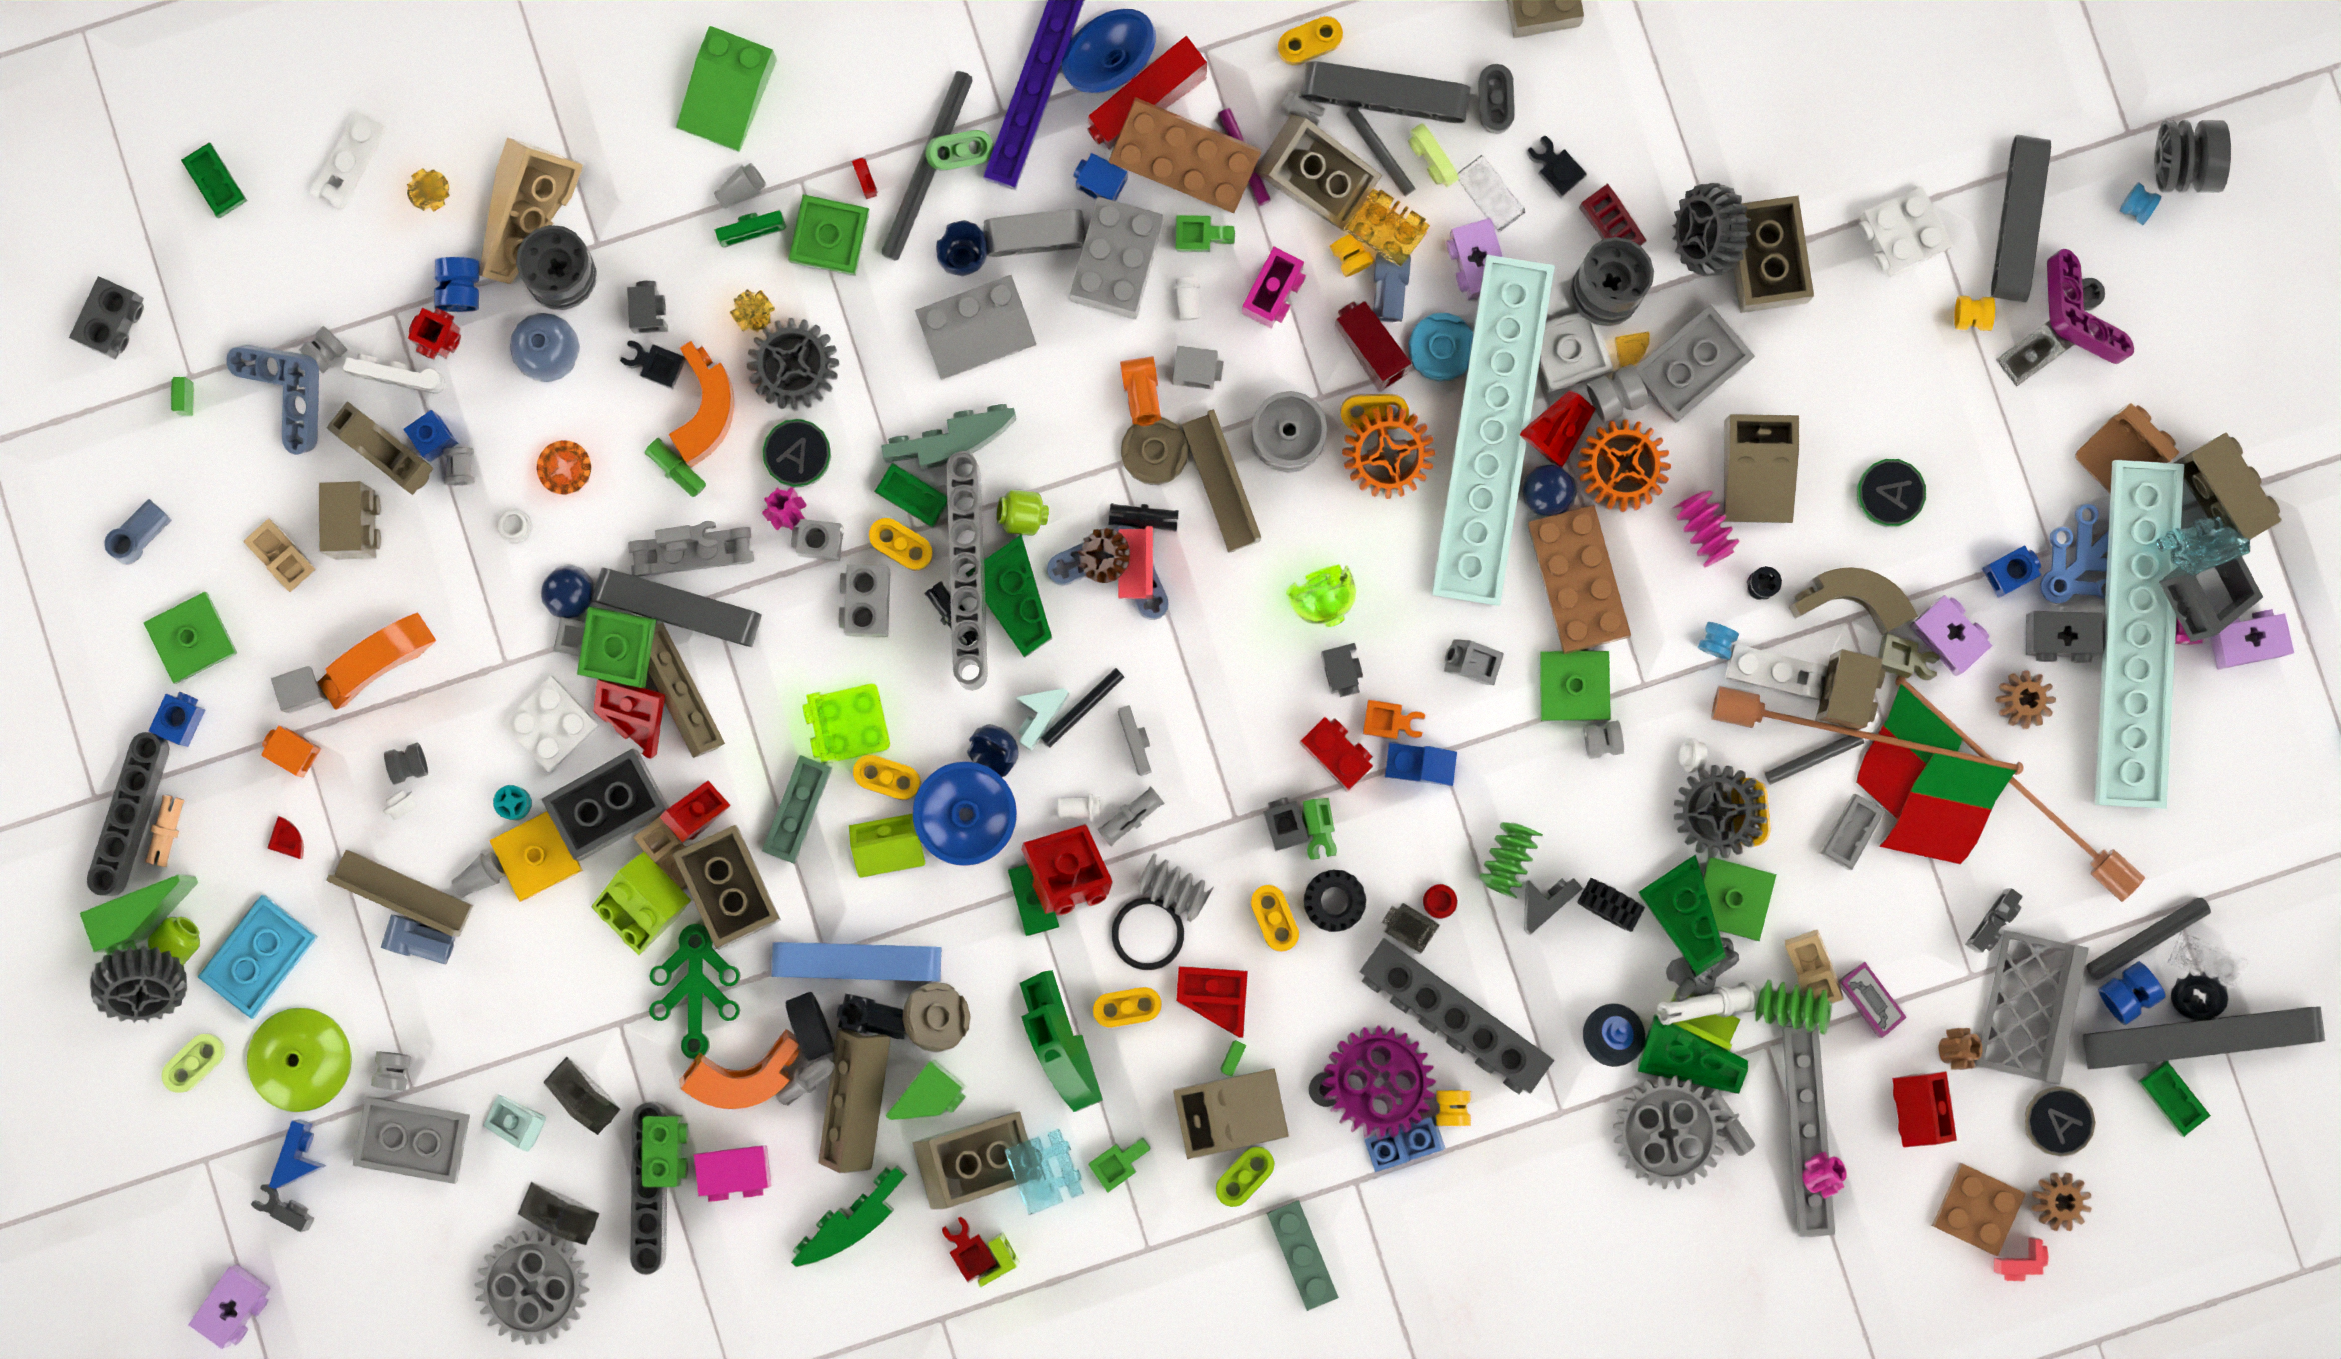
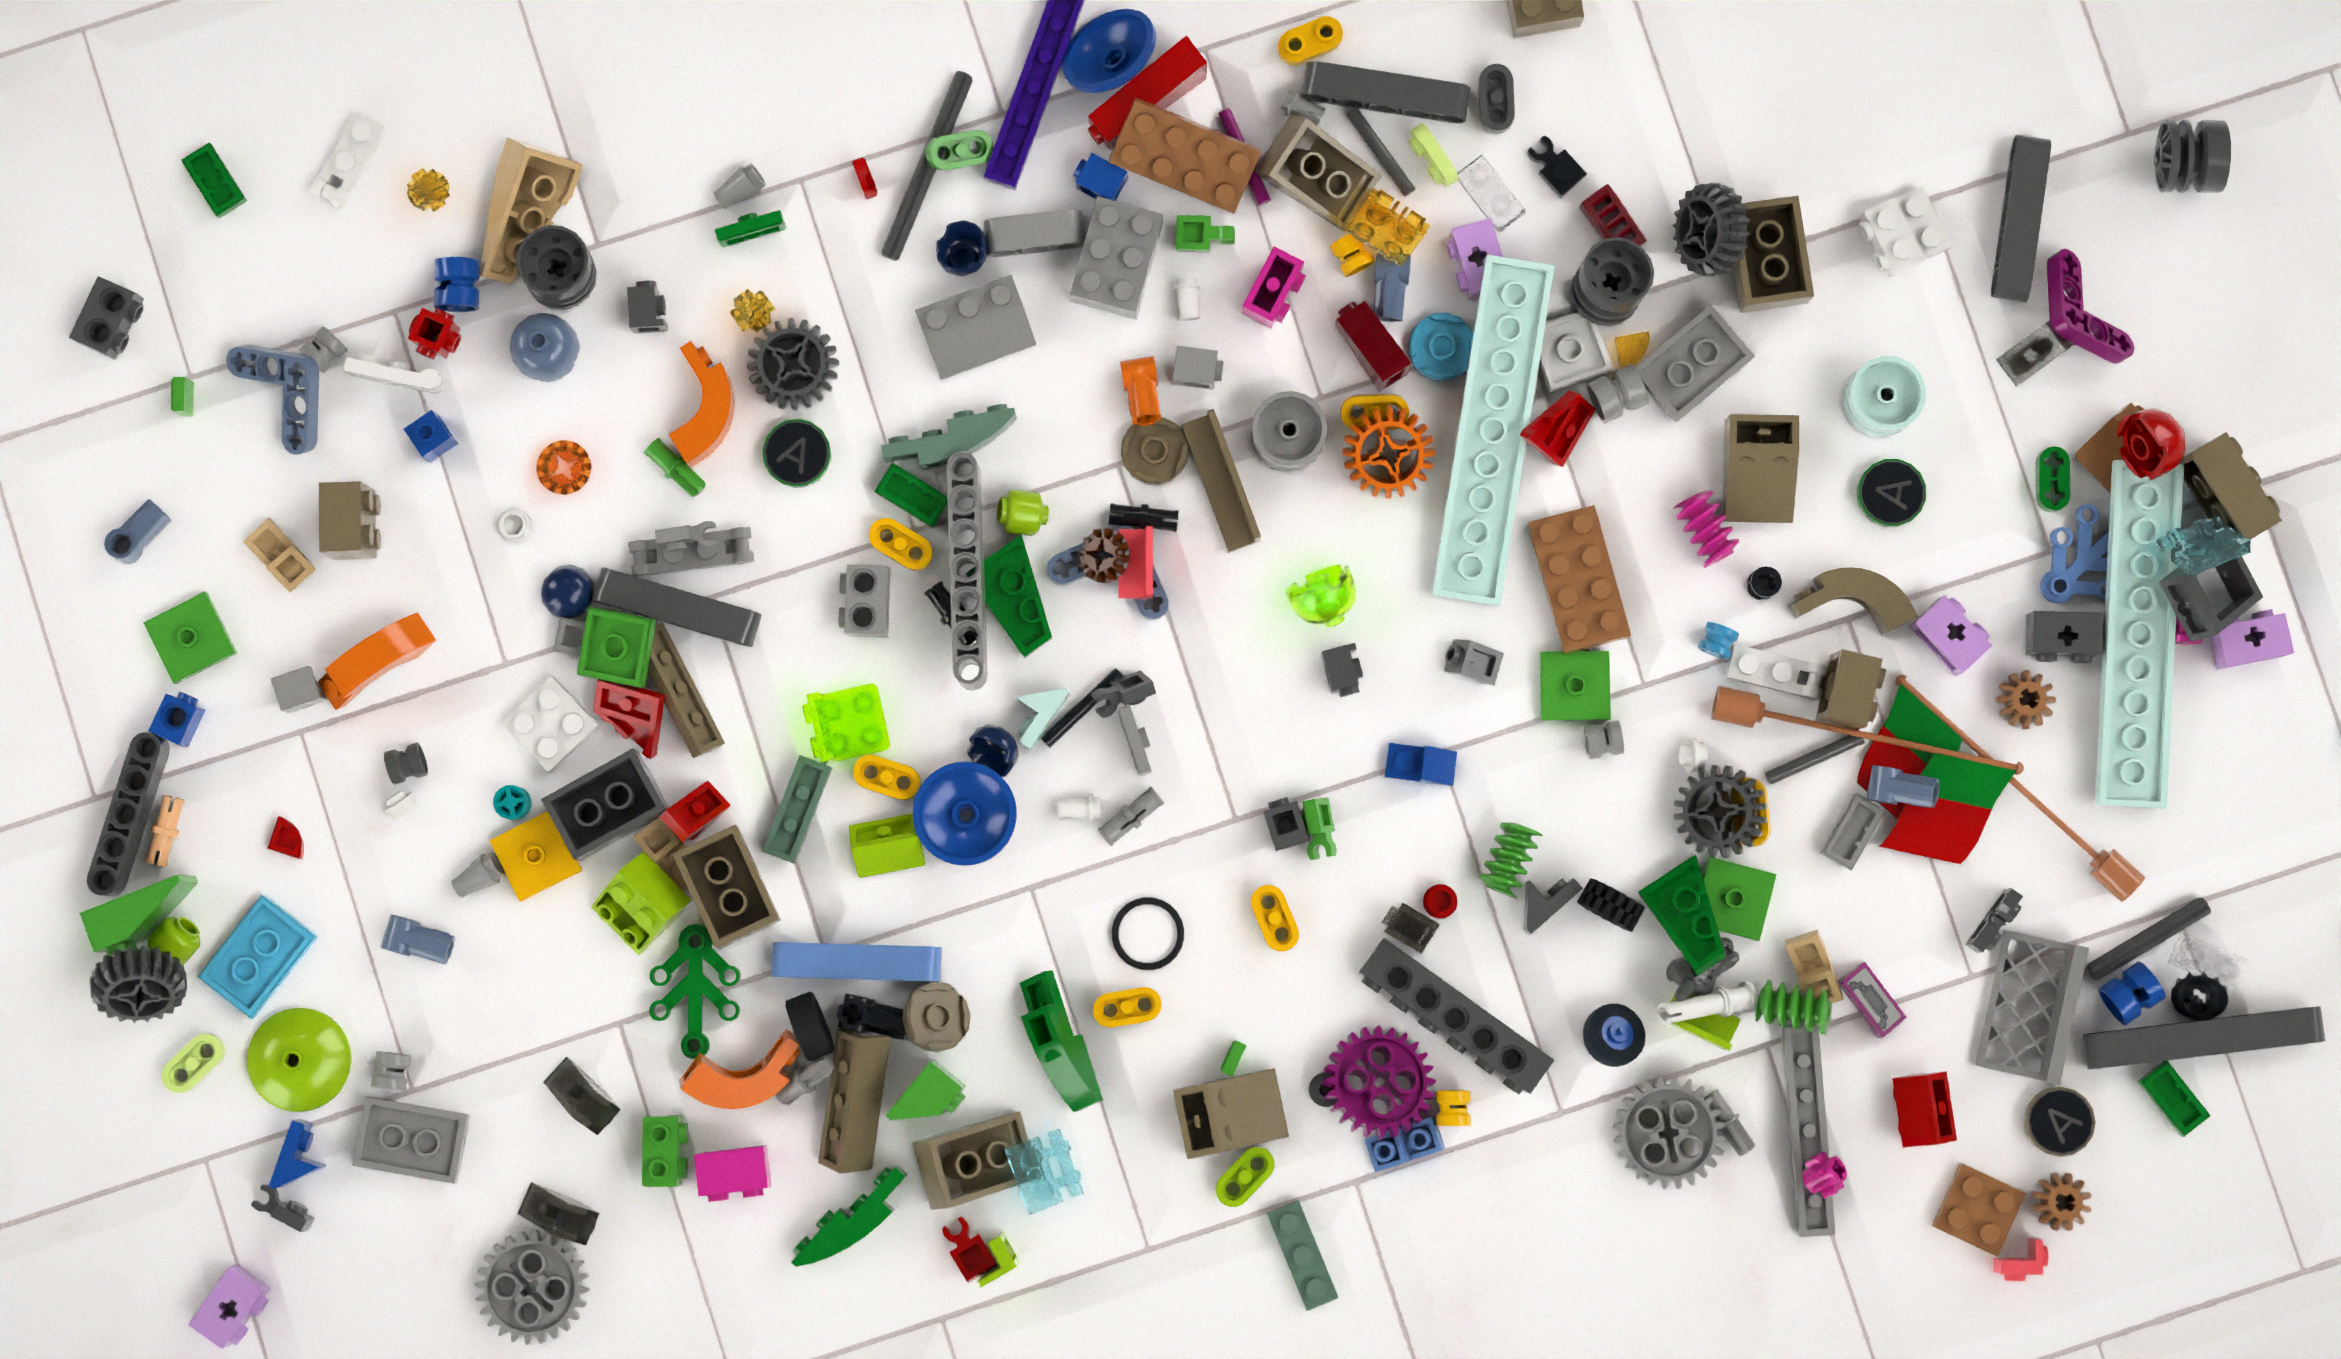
orange brick [261,725,322,778] -> none
dark tan arch [326,401,434,495] -> none
dark tan panel [326,850,474,937] -> none
light grey bush [443,447,475,486] -> none
light aqua slope [483,1094,546,1152] -> none
black plate [620,341,686,390] -> none
dark grey beam [630,1102,668,1275] -> none
bright green slope [676,25,777,153] -> none
dark pink gear [762,487,807,531] -> none
bright green plate [788,194,870,276] -> none
light grey brick [791,519,844,561] -> none
green plate [1008,864,1060,937] -> none
red plate [1021,824,1113,916] -> none
bright green plate [1088,1137,1151,1192] -> none
light grey piece [1138,853,1214,922] -> none
red wing [1176,966,1248,1038] -> none
red brick [1299,717,1373,792] -> none
black tyre [1303,869,1367,932] -> none
orange plate [1362,700,1425,740] -> none
dark blue hair [1522,465,1577,516] -> none
orange gear [1577,419,1671,512] -> none
green wing [1637,1014,1748,1094] -> none
olive plate [1878,633,1940,681] -> none
medium nougat gear [1938,1028,1983,1070] -> none
yellow wheel [1954,295,1995,331] -> none
blue brick [1982,545,2041,598] -> none
dark grey bush [2082,278,2106,311] -> none
dark azure wheel [2119,182,2162,225] -> none
none -> dark grey plate [1091,670,1156,718]
none -> light aqua wheel [1843,356,1926,437]
none -> sand blue piece [1866,765,1940,808]
none -> green beam [2035,446,2070,513]
none -> red cylinder [2117,409,2185,480]

